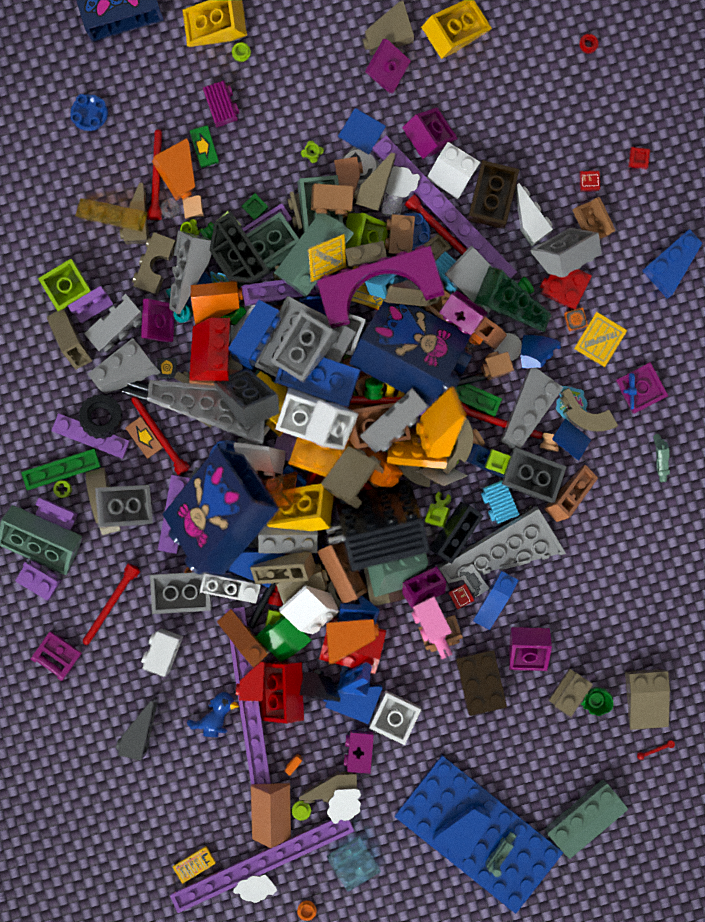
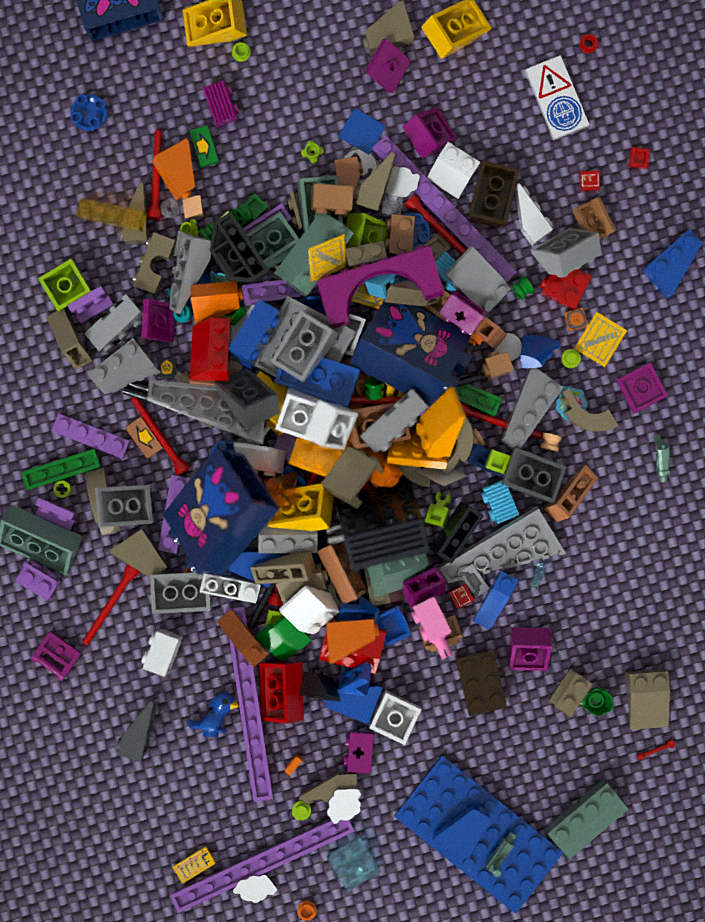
black tyre [79,394,122,439] -> none
red slope [236,660,265,701] -> none
nougat slope [251,783,291,848] -> none
clear green wedge [474,266,552,332] -> none
blue sticker [552,419,591,461] -> none
blue piece [623,373,637,410] -> none
none -> dark tan slope [110,529,169,577]
none -> green wheel [230,204,253,227]
none -> blue piece [376,605,411,647]
none -> white tile [525,55,589,141]
none -> clear light blue tile [530,562,545,590]
none -> lime plate [561,349,581,368]

